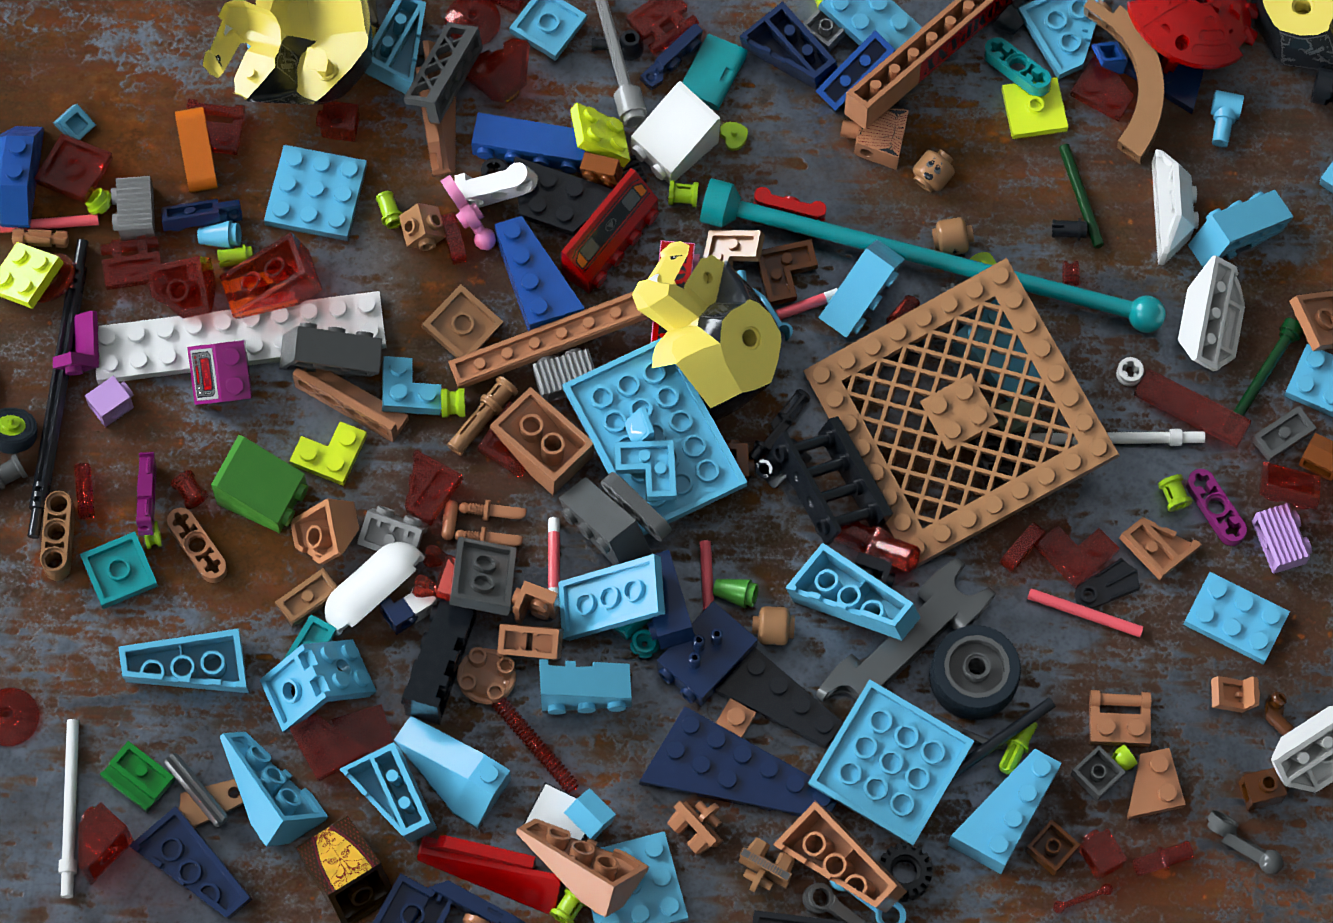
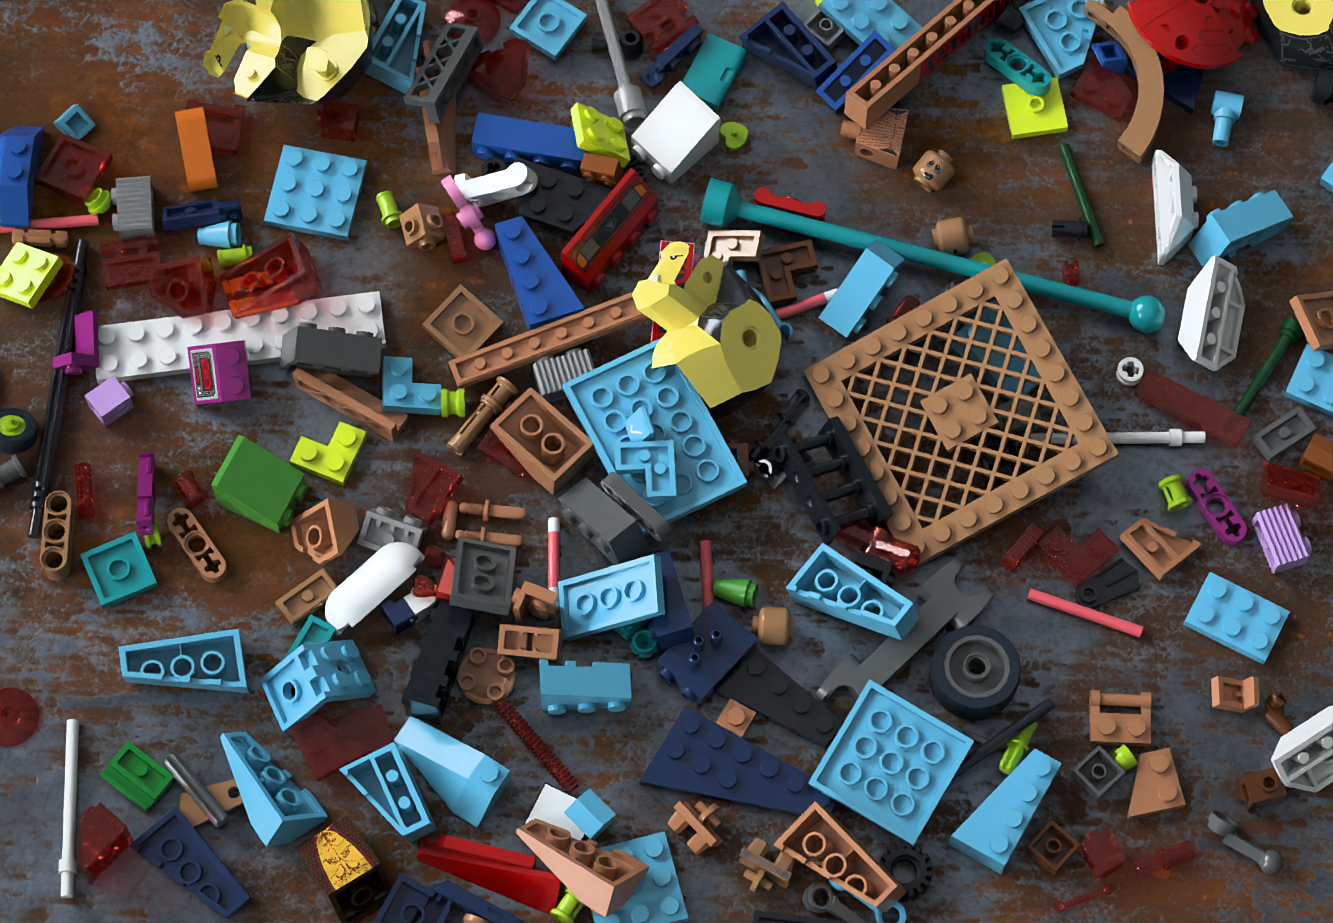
lime bush [668,180,699,207] -> none

